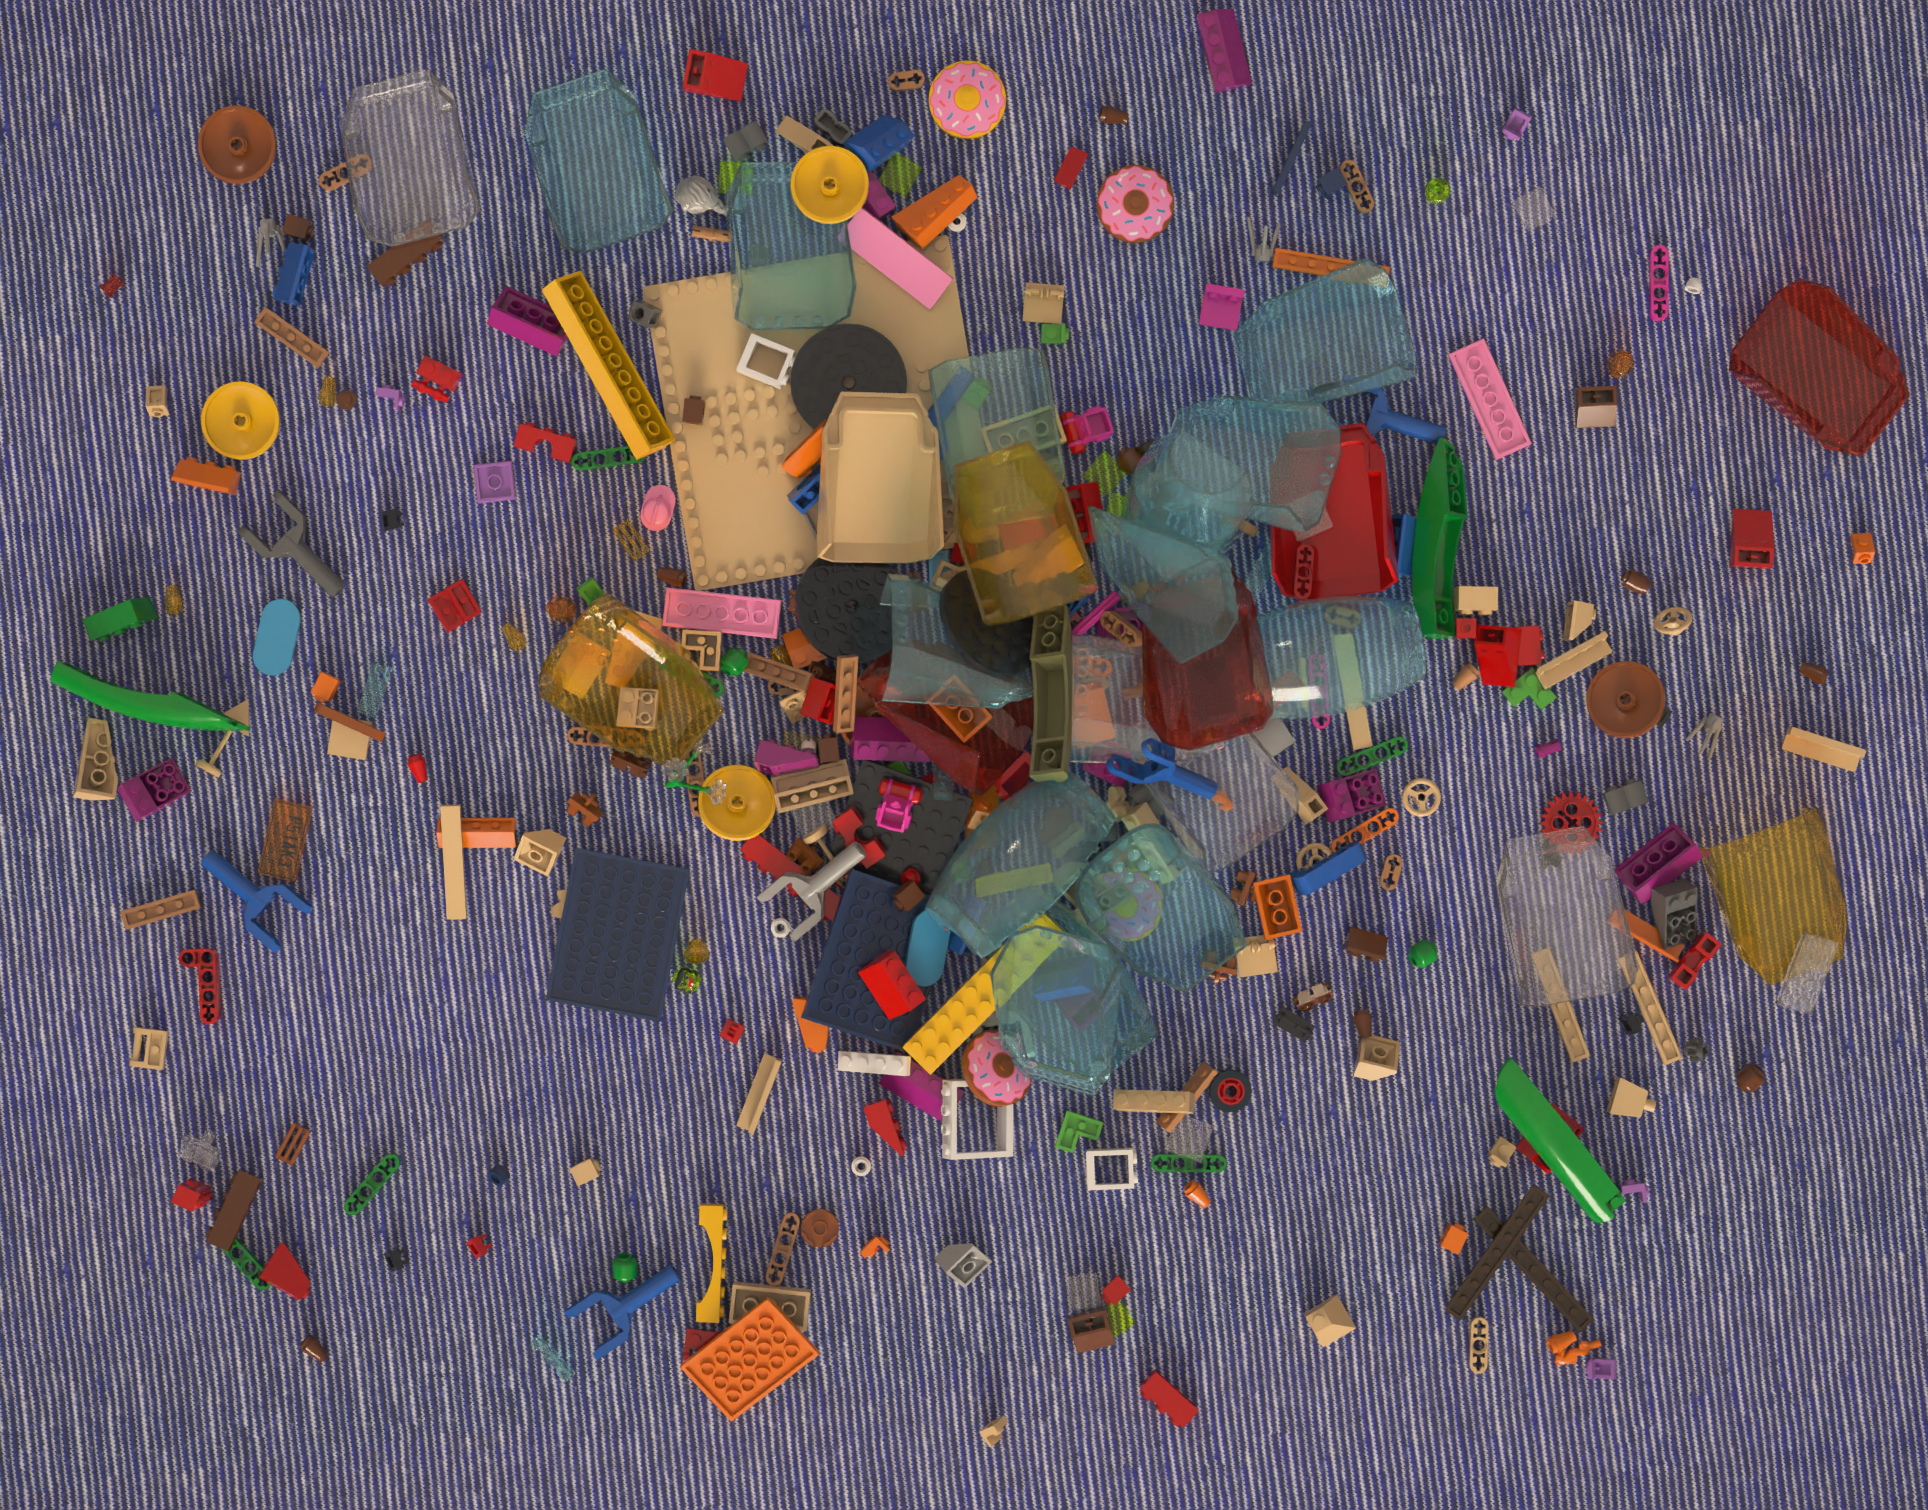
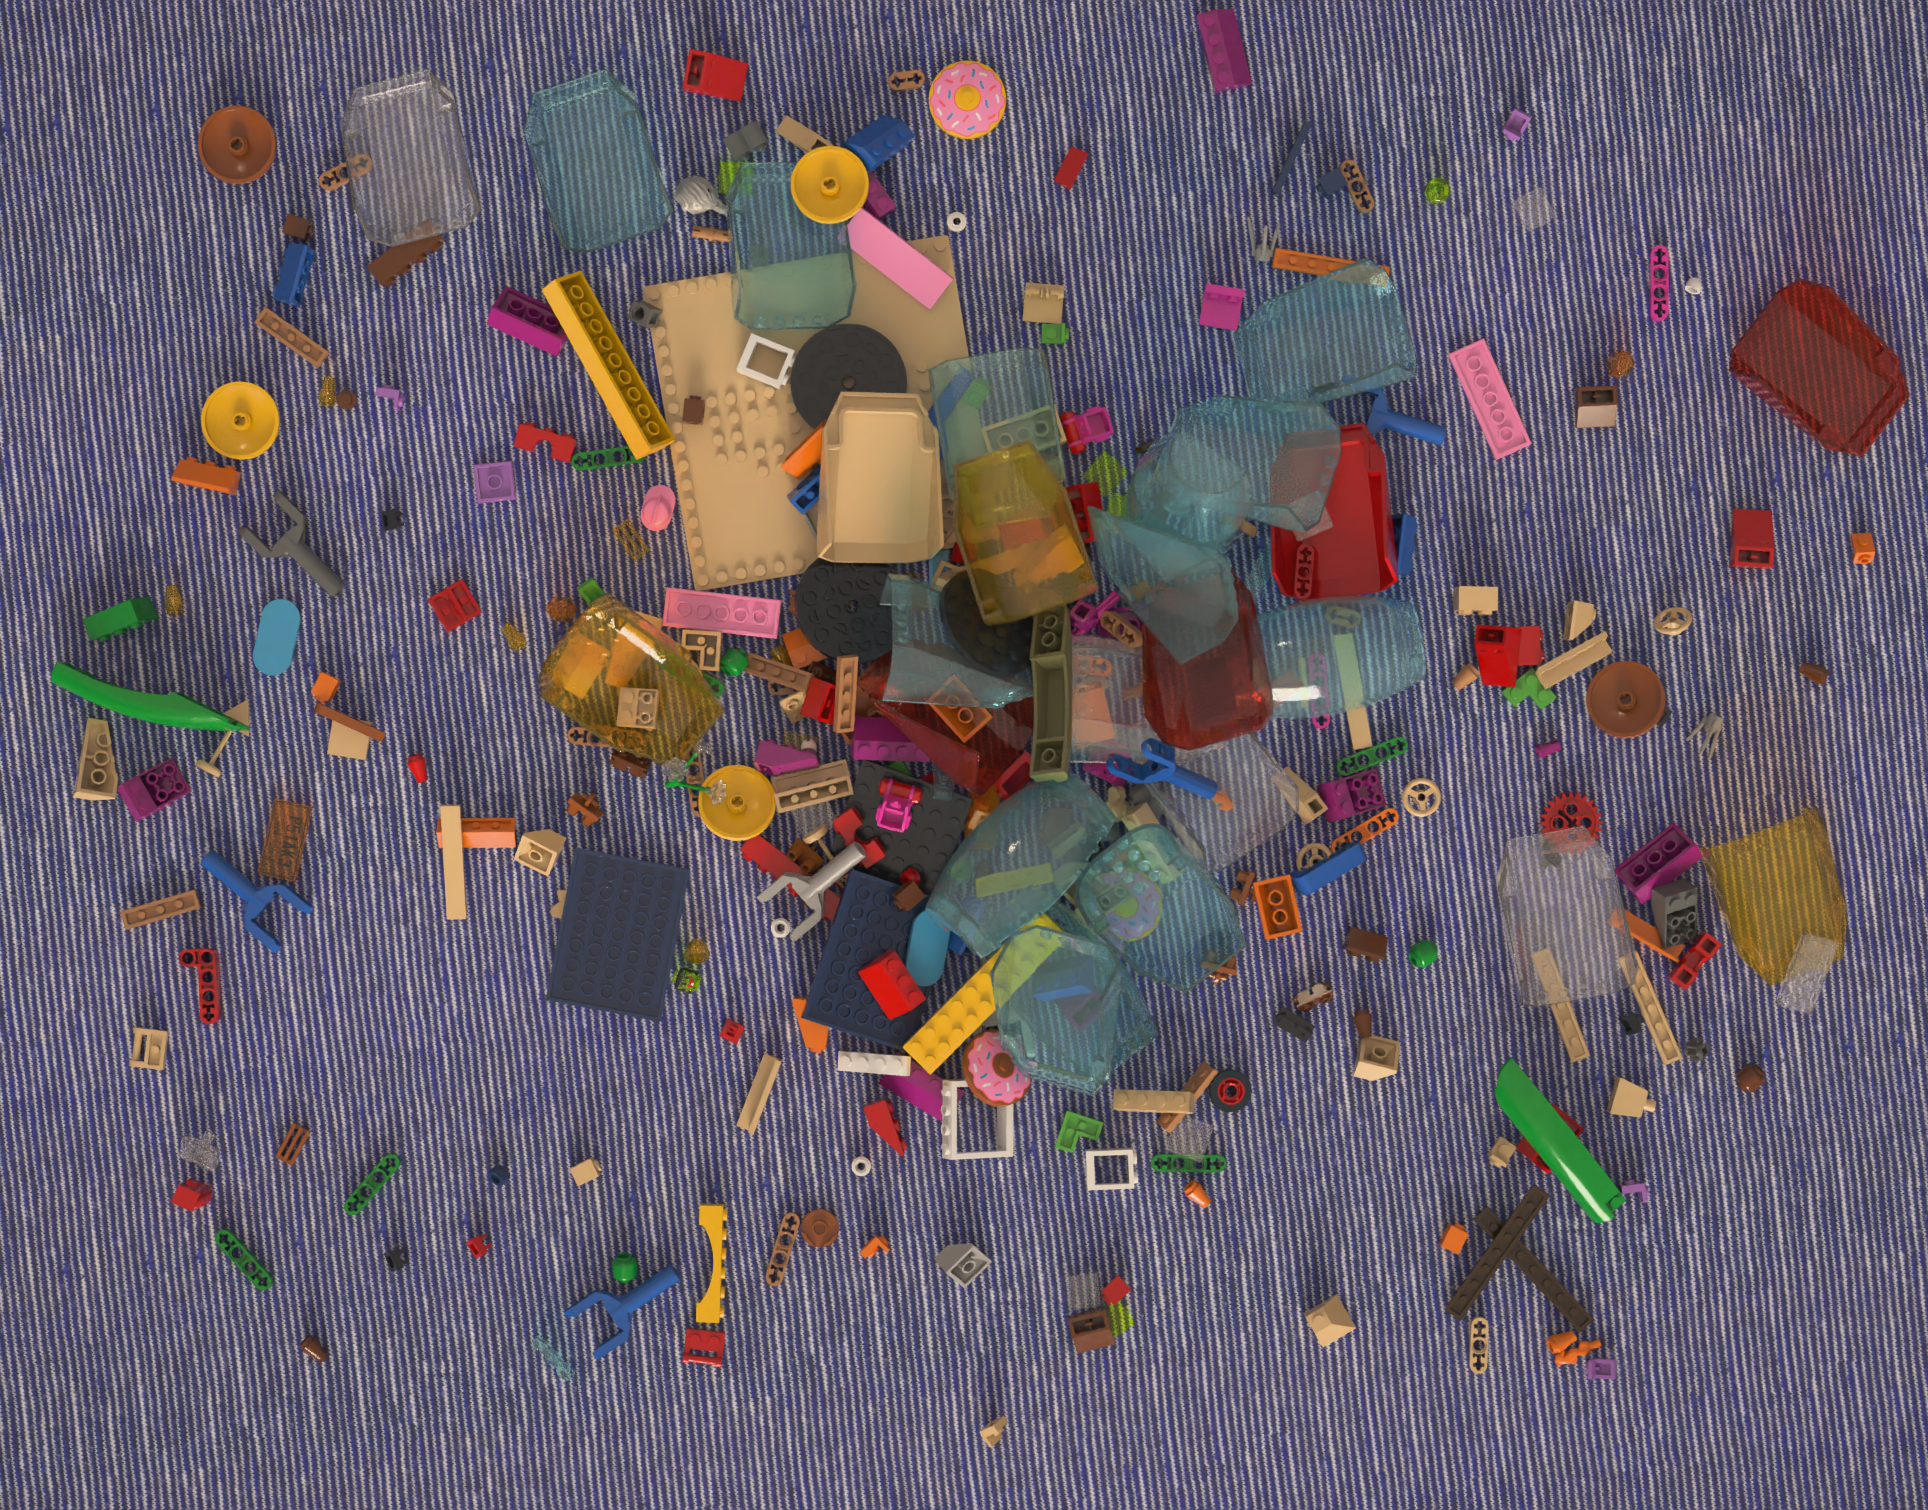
clear red bush [99,272,125,298] -> none
tan bracket [145,385,169,417] -> none
reddish brown brick [206,1170,263,1251] -> none
light grey plant [256,219,286,267] -> none
red slope [259,1242,311,1301] -> none
clear light blue plate [357,661,393,718] -> none
red brick [411,355,463,403] -> none
reddish brown cone [657,567,687,588] -> none
orange plate [680,1296,820,1422] -> none
tan brick [729,1281,811,1331] -> none
dark grey brick [814,108,853,148] -> none
reddish brown brick [818,734,840,763] -> none
clear neon green piece [878,154,922,198] -> none
orange wedge [891,175,978,250] -> none
bright pink dish [1097,165,1174,244] -> none
reddish brown cone [1099,104,1128,124] -> none
reddish brown head [1117,446,1146,475] -> none
red brick [1139,1369,1199,1428] -> none
tan hinge [1234,935,1278,978] -> none
light grey slope [1241,708,1295,764] -> none
medium nougat beam [1379,854,1403,890] -> none
green slope [1412,438,1468,639] -> none
red brick [1453,618,1476,639] -> none
dark grey brick [1602,778,1649,815] -> none
reddish brown brick [1621,569,1651,595] -> none
tan panel [1781,727,1866,772] -> none
none -> magenta brick [1069,599,1099,633]

